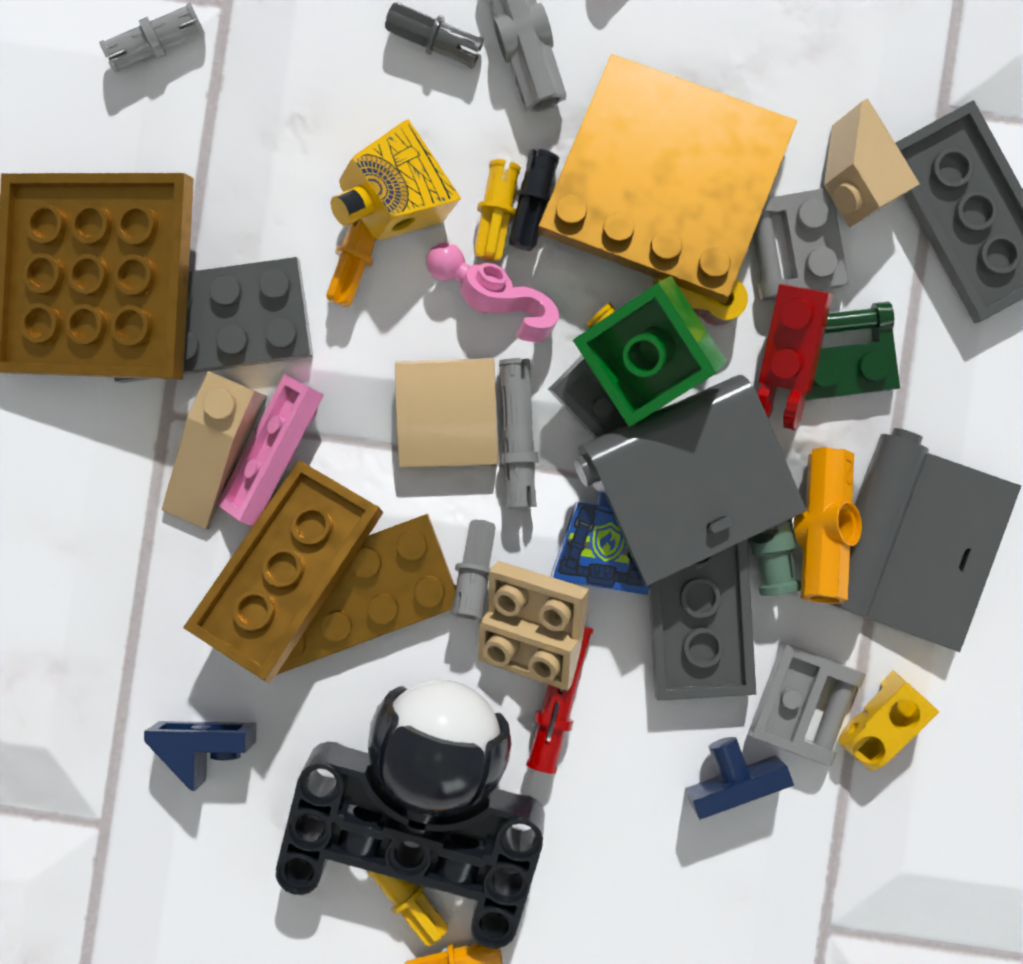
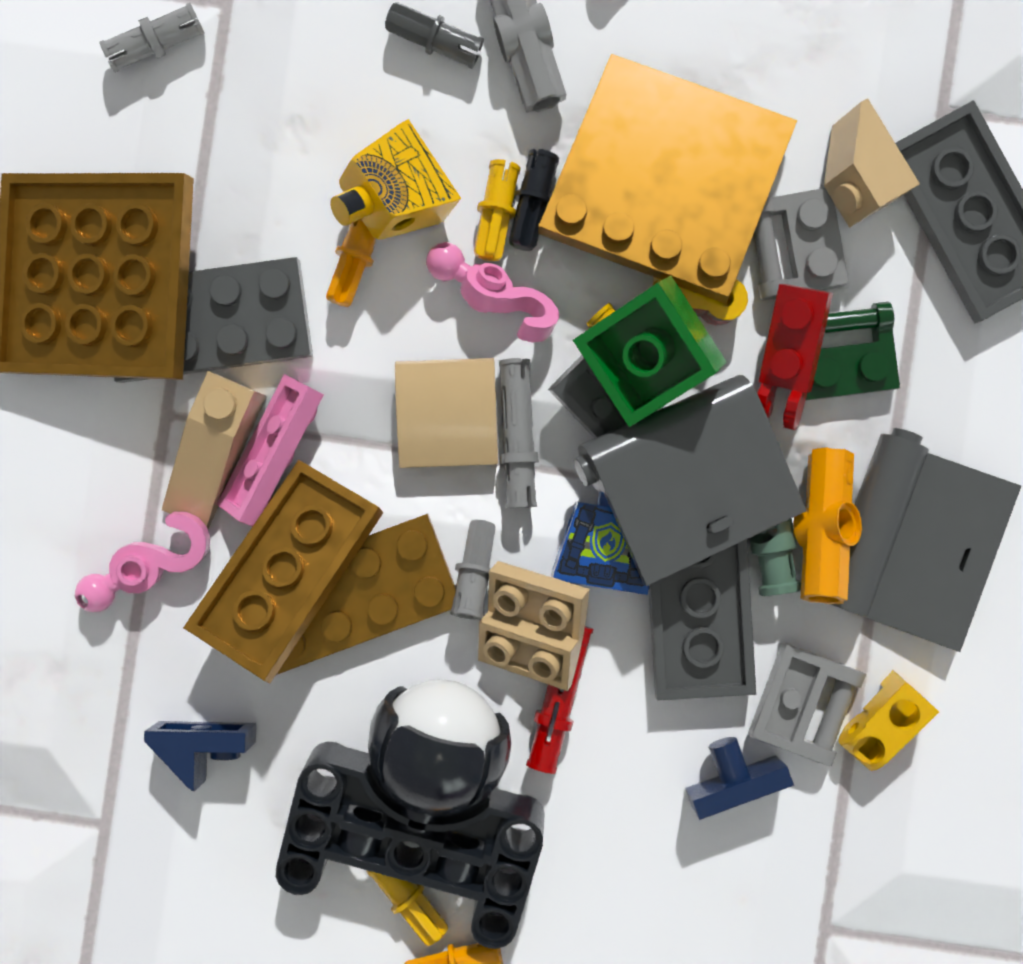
none -> bright pink piece [74,511,210,612]

